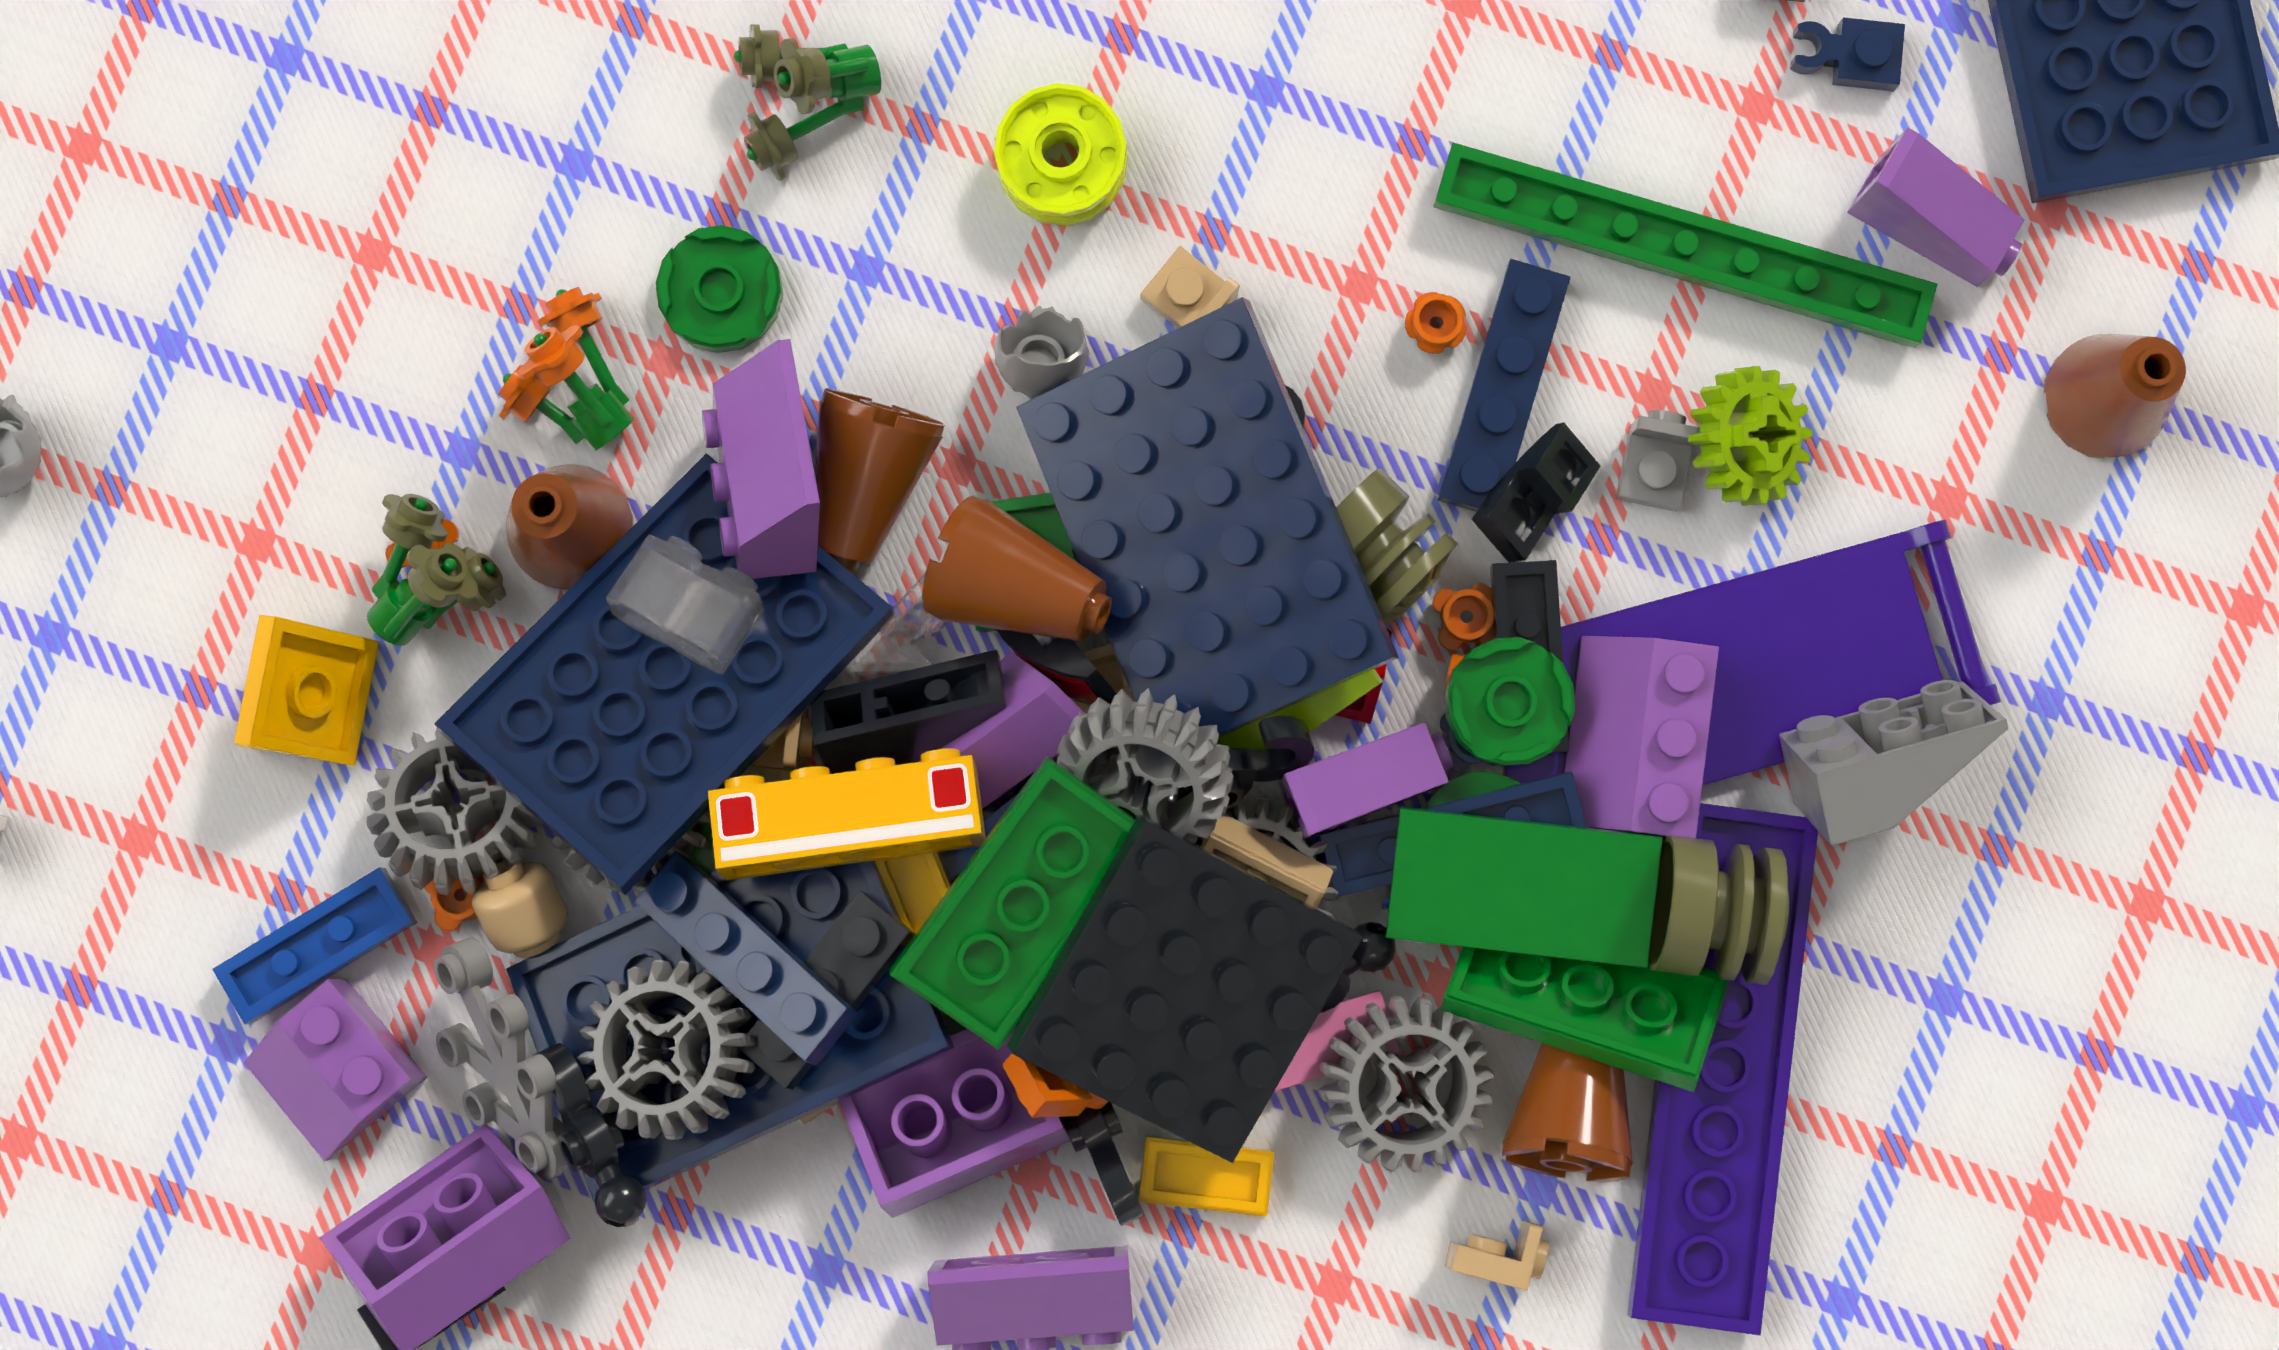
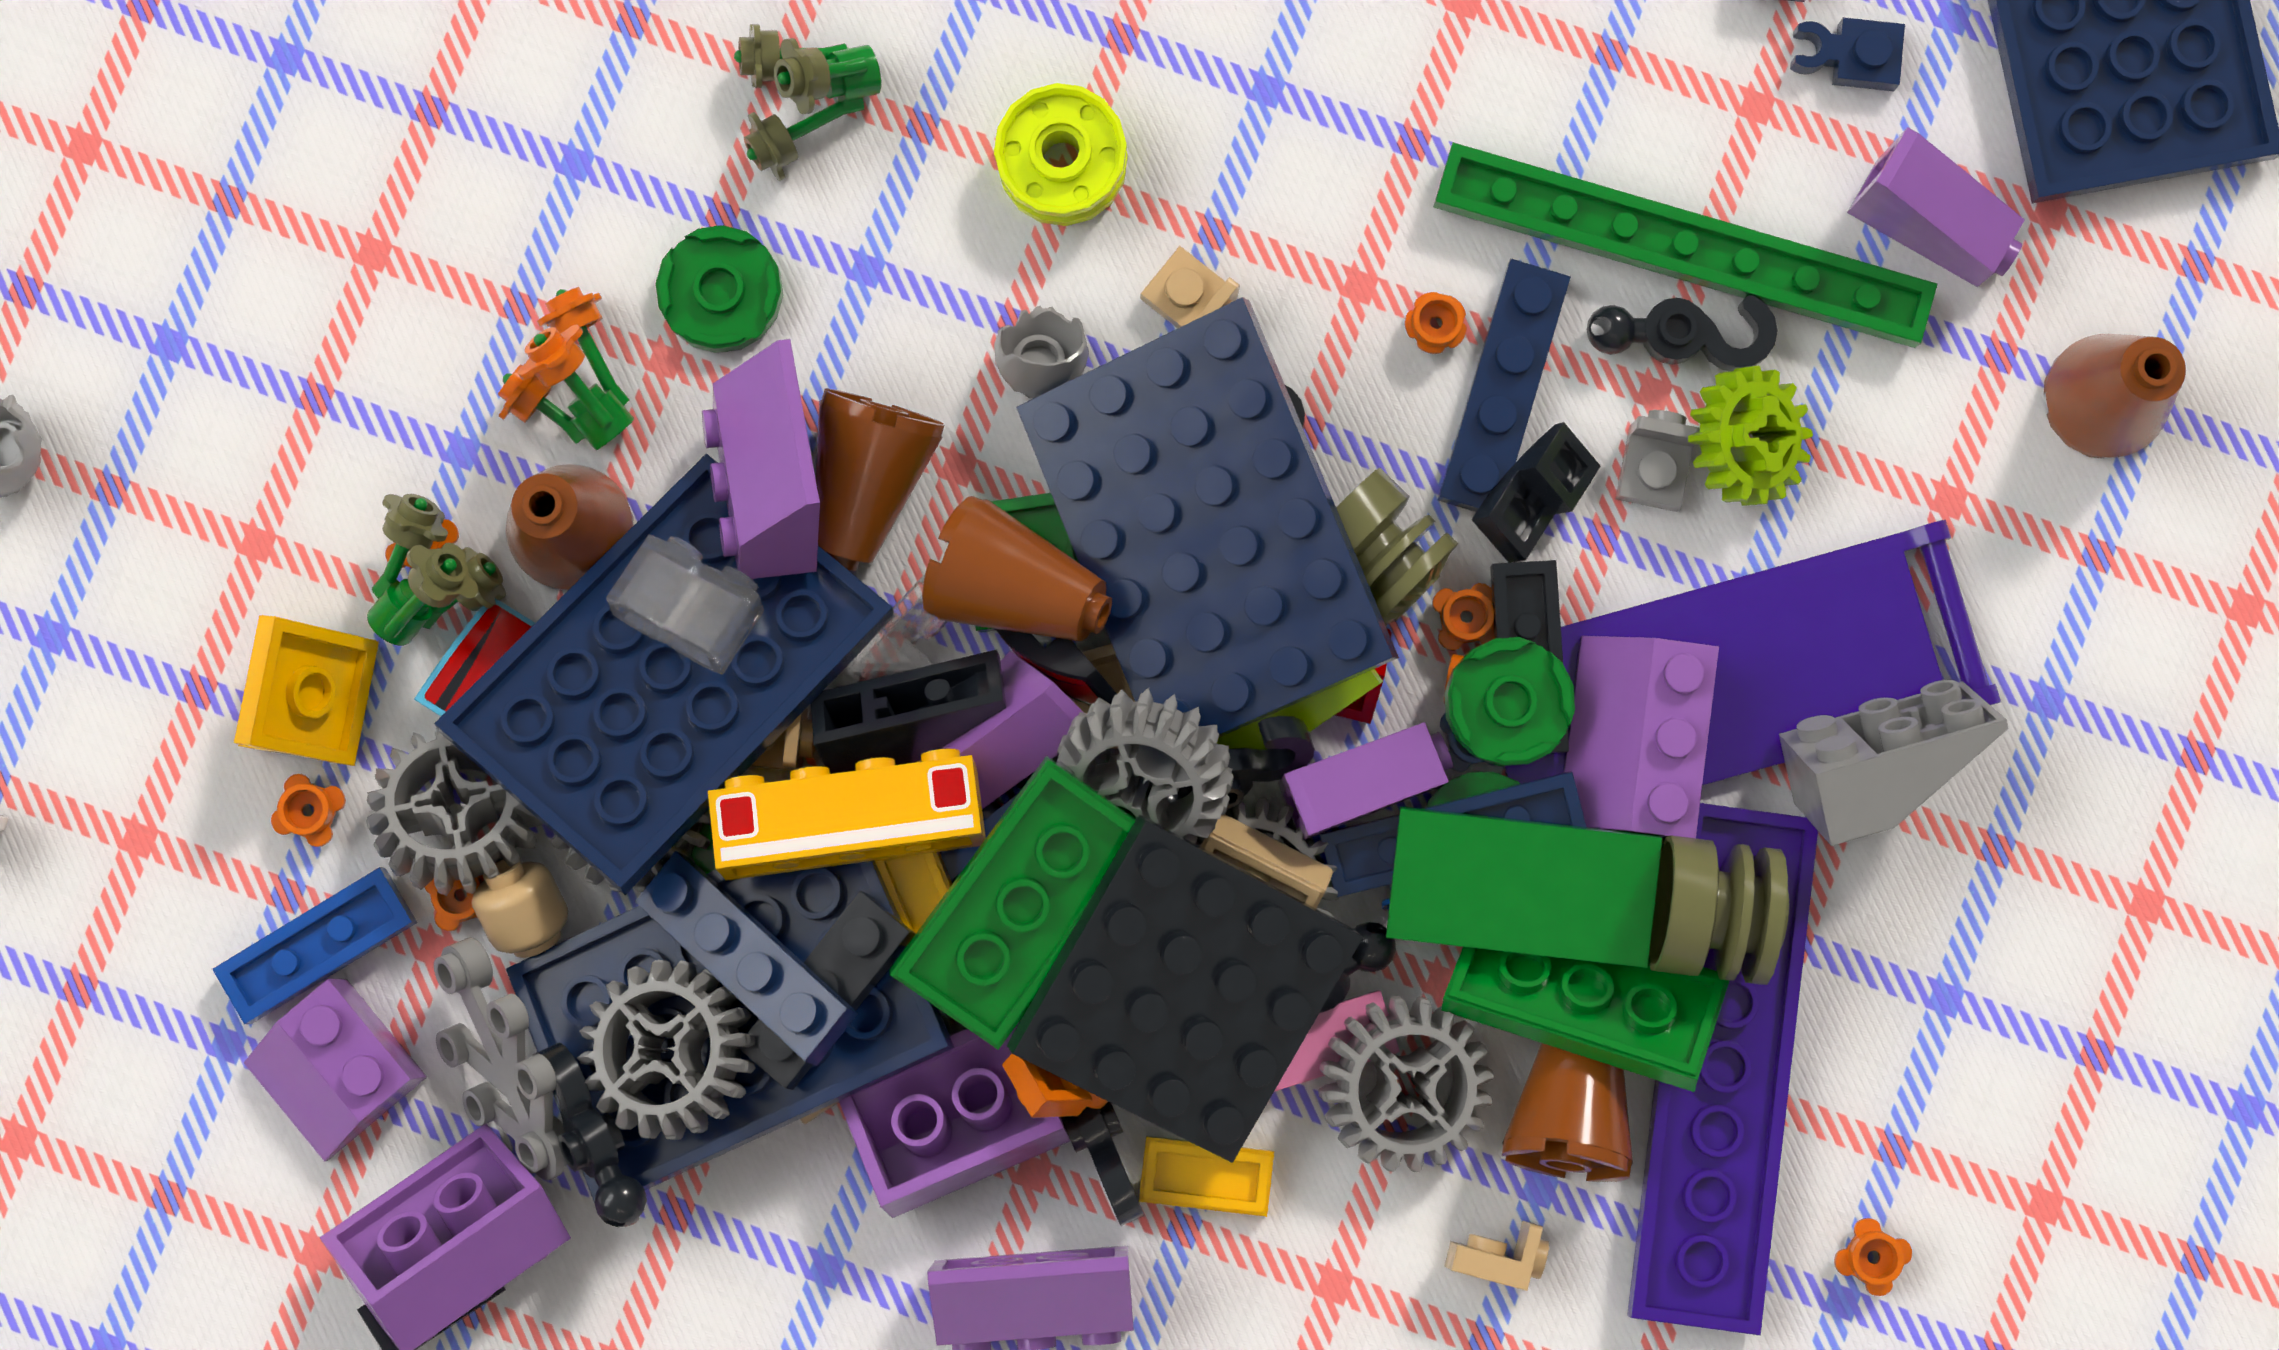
none -> orange plate [271,774,346,847]
none -> red slope [414,599,535,716]
none -> black piece [1586,295,1778,371]
none -> orange plate [1834,1218,1912,1296]

